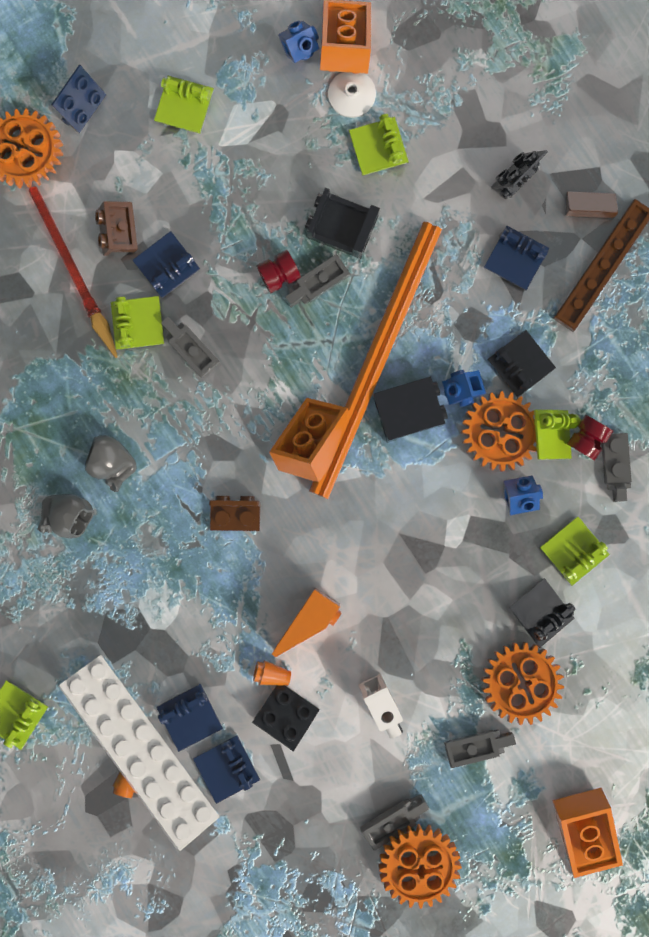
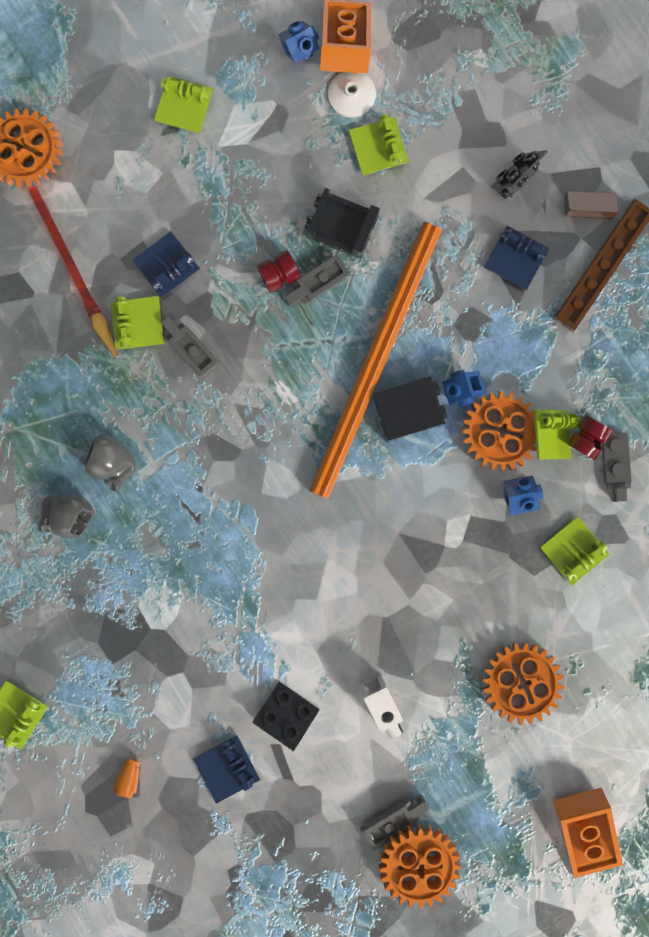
dark blue hinge [51,65,106,134] -> none
white plate [58,655,219,851] -> none
reddish brown bracket [95,201,138,256] -> none
dark blue hinge [156,684,223,752] -> none
reddish brown bracket [209,496,261,531] -> none
orange cone [253,660,291,686] -> none
orange slope [269,398,349,482] -> none
orange slope [271,588,342,657] -> none
dark grey hinge [444,730,516,768] -> none
black hinge [487,330,556,398] -> none
black hinge [509,578,576,648] -> none

